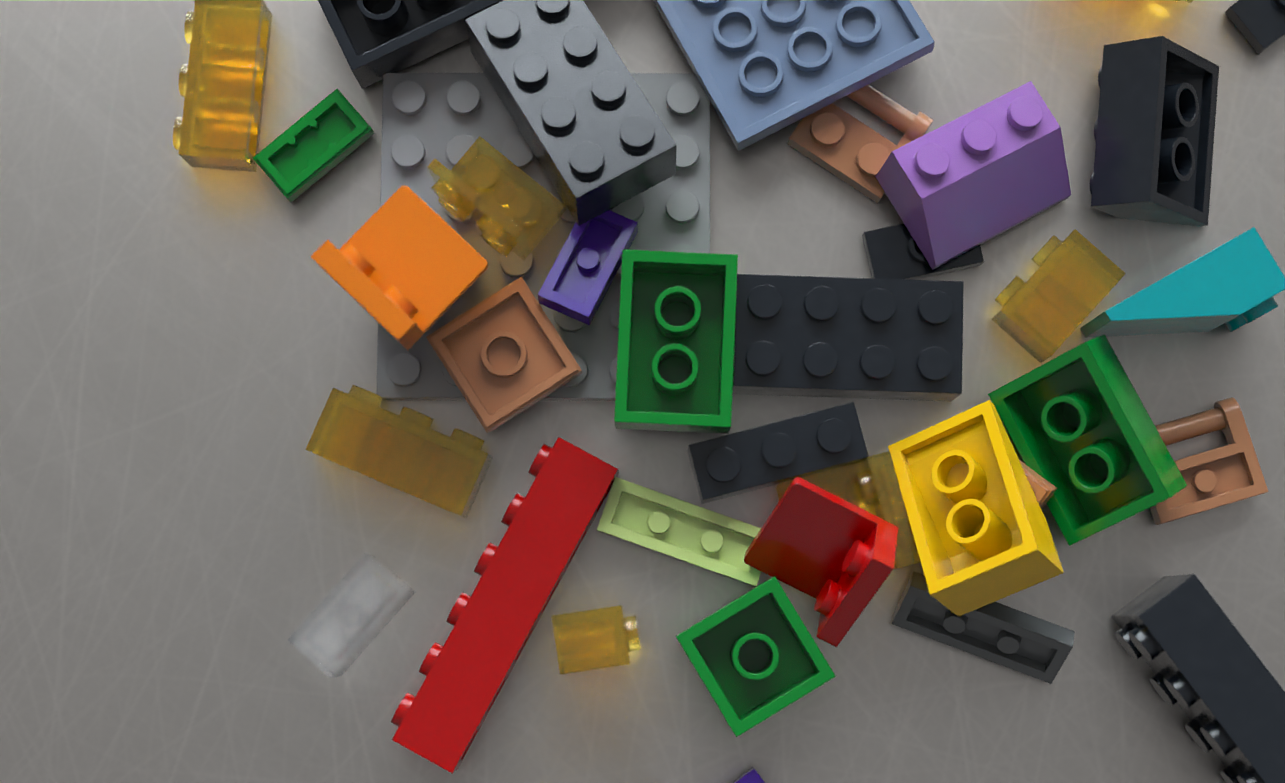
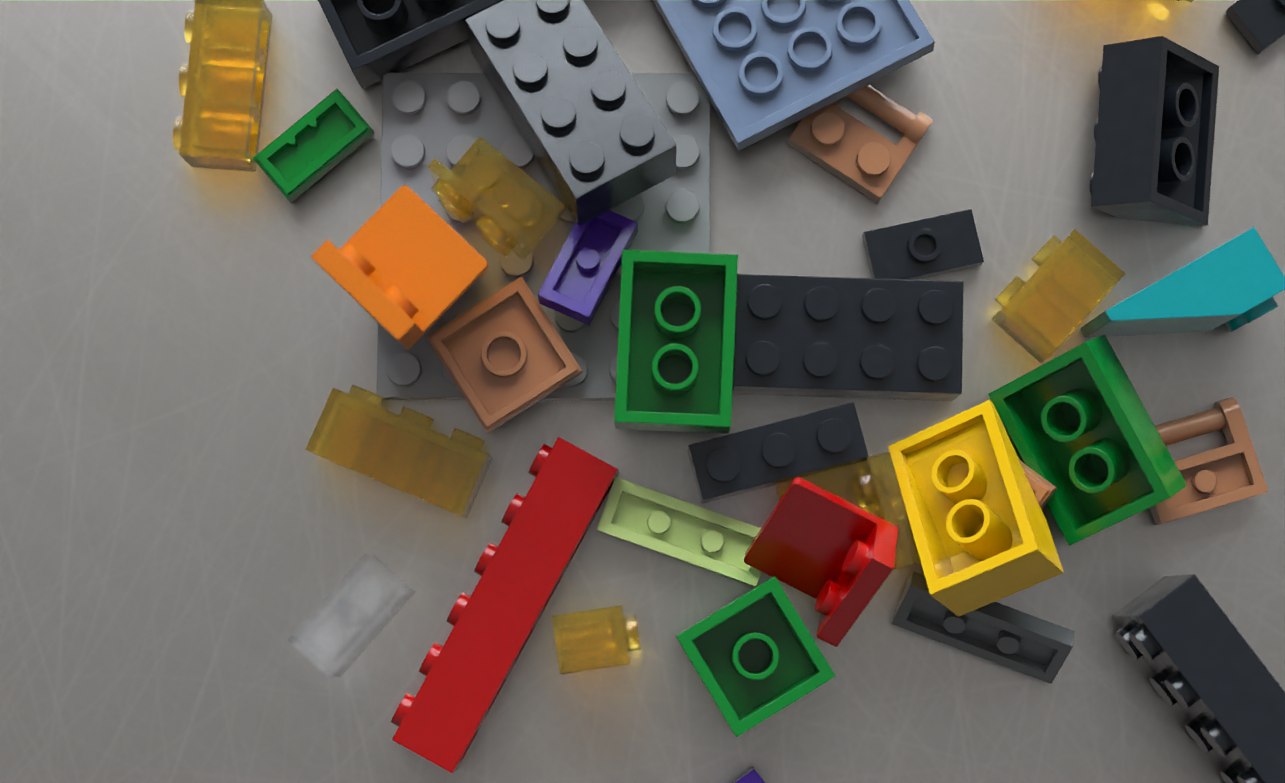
medium lavender slope [875,81,1071,269] -> none

